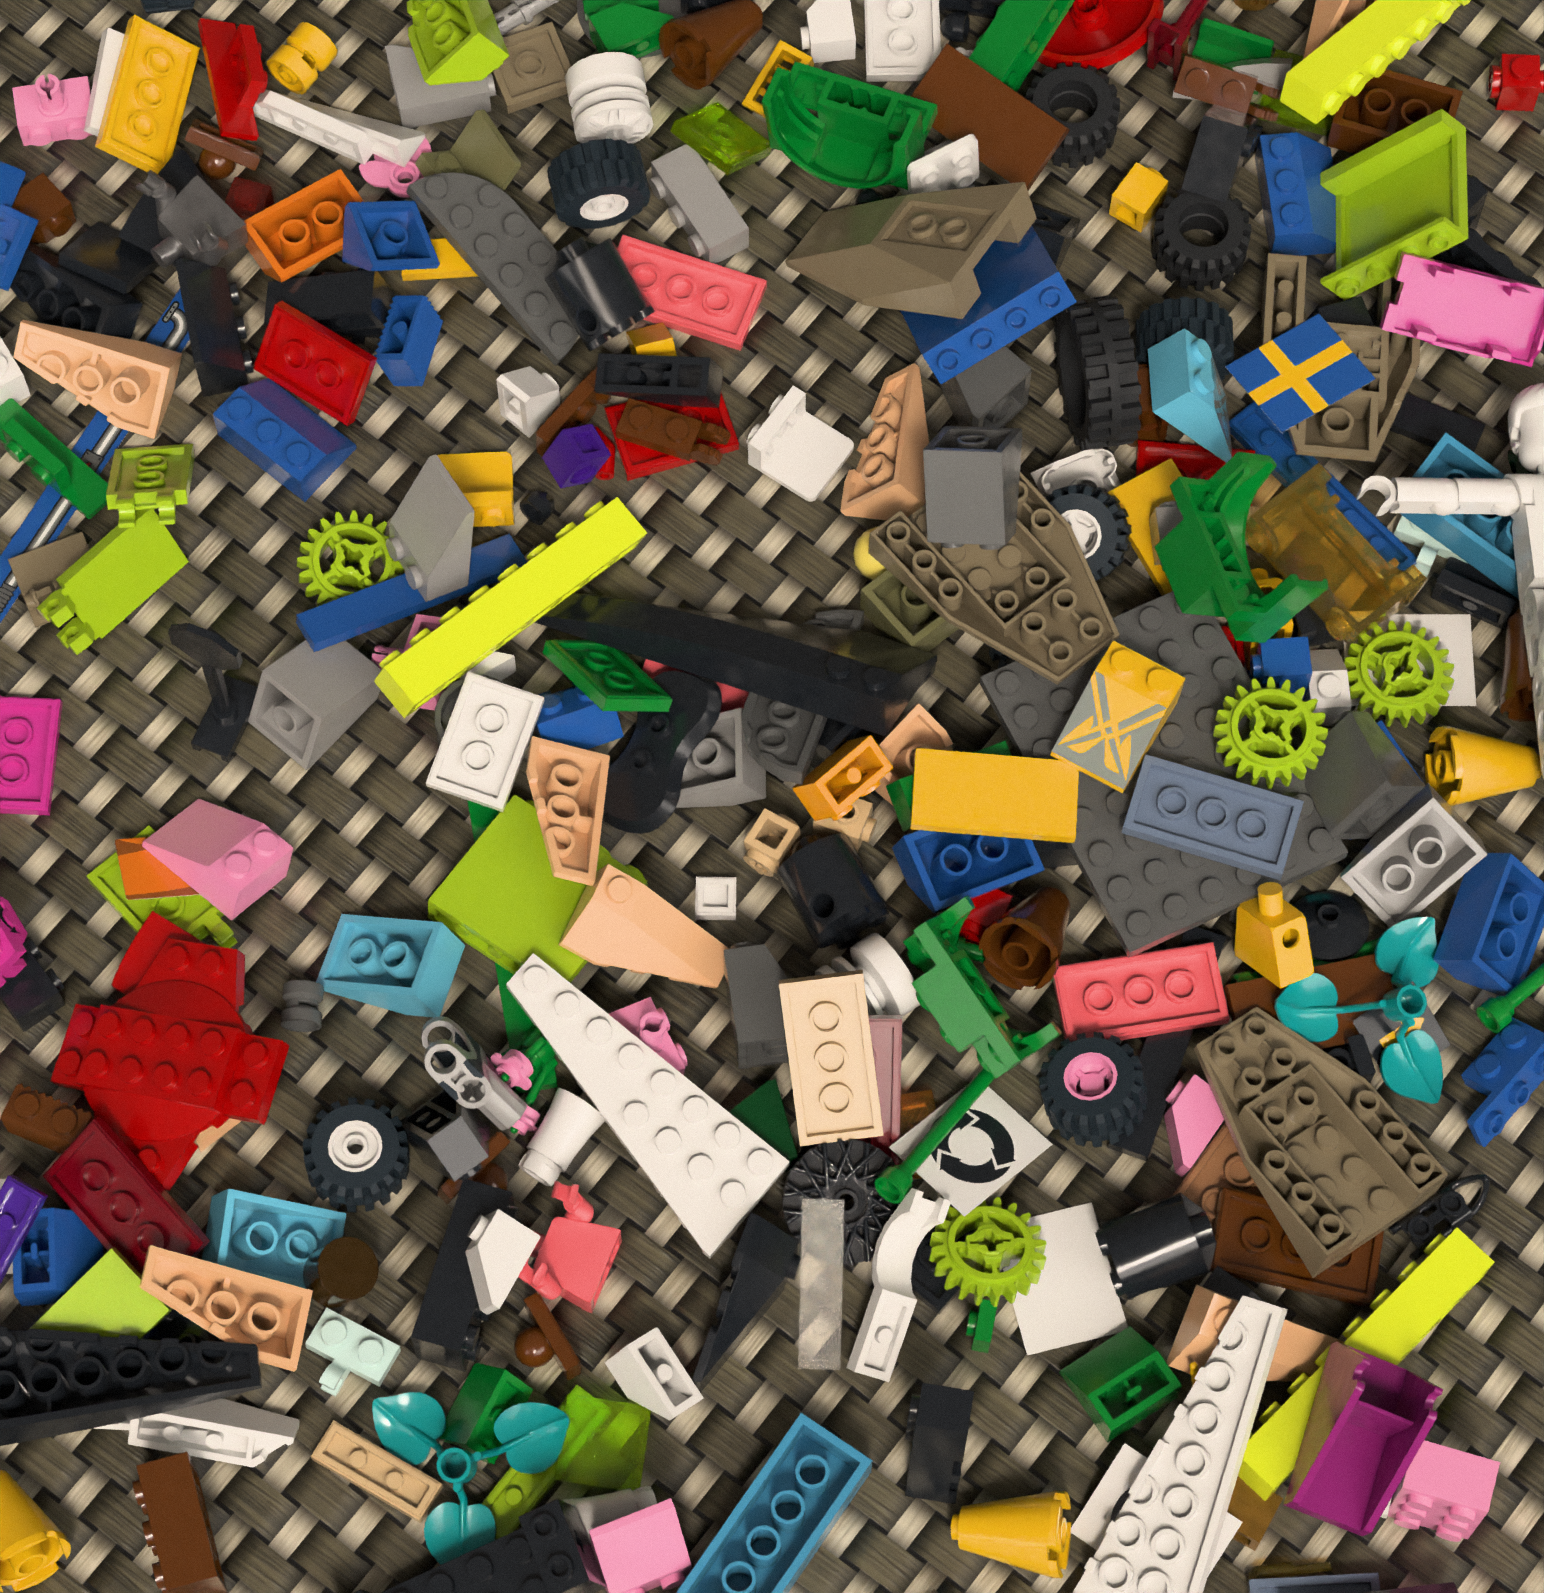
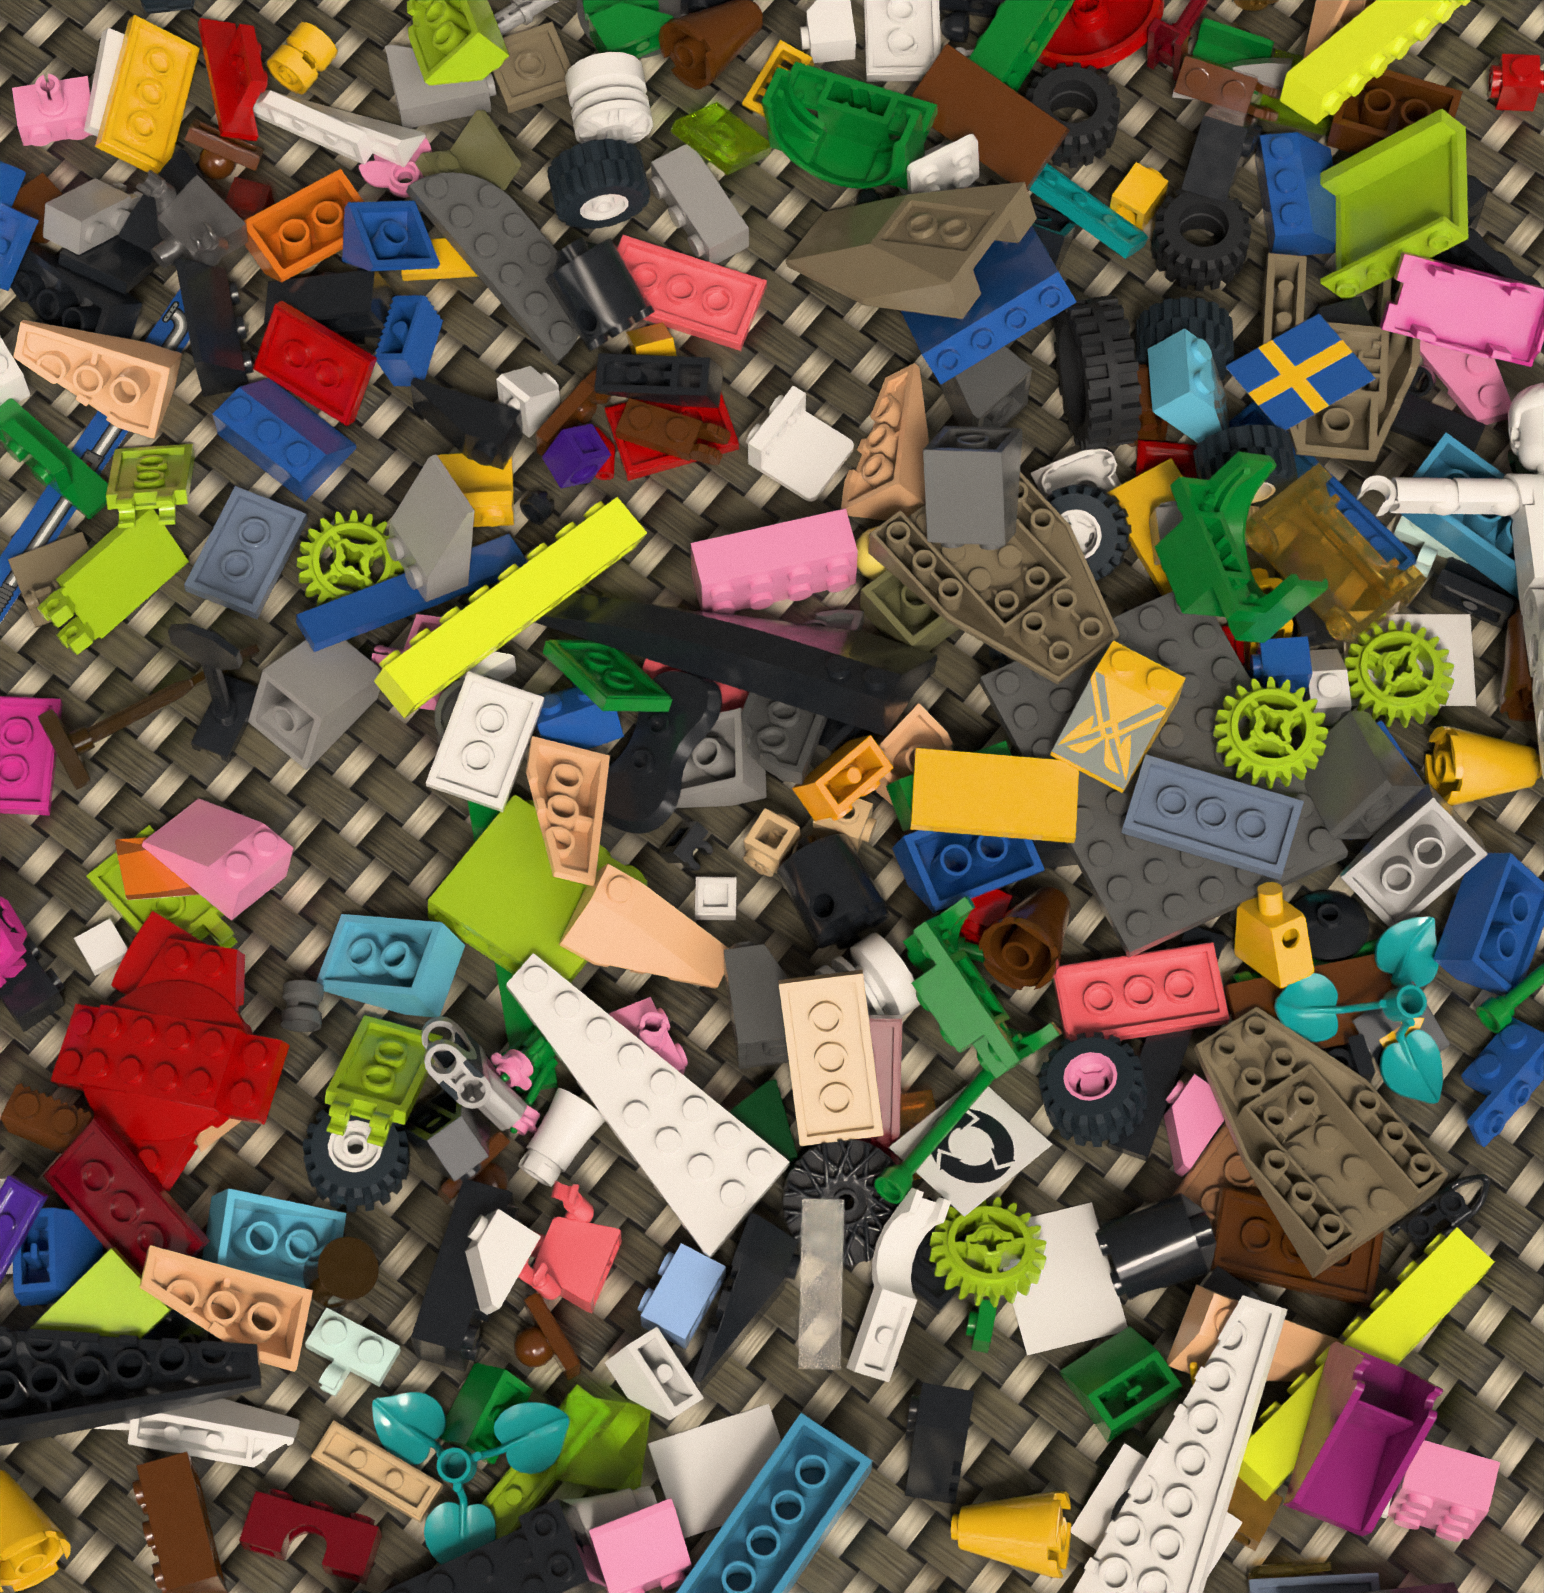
none -> dark brown piece [38,644,260,790]
none -> light grey hinge [43,178,143,255]
none -> white tile [74,919,128,976]
none -> sand blue plate [184,486,308,619]
none -> dark red arch [239,1489,382,1585]
none -> lime tile [325,1015,443,1147]
none -> black slope [410,378,523,470]
none -> light blue brick [638,1243,726,1349]
none -> white sticker [648,1404,781,1538]
none -> black tile [657,821,713,871]
none -> bright pink brick [691,508,858,614]
none -> teal tile [1029,163,1149,259]
none -> black wheel [1193,425,1299,508]
none -> black hinge [1407,365,1436,397]
none -> bright pink wing [1420,340,1512,425]

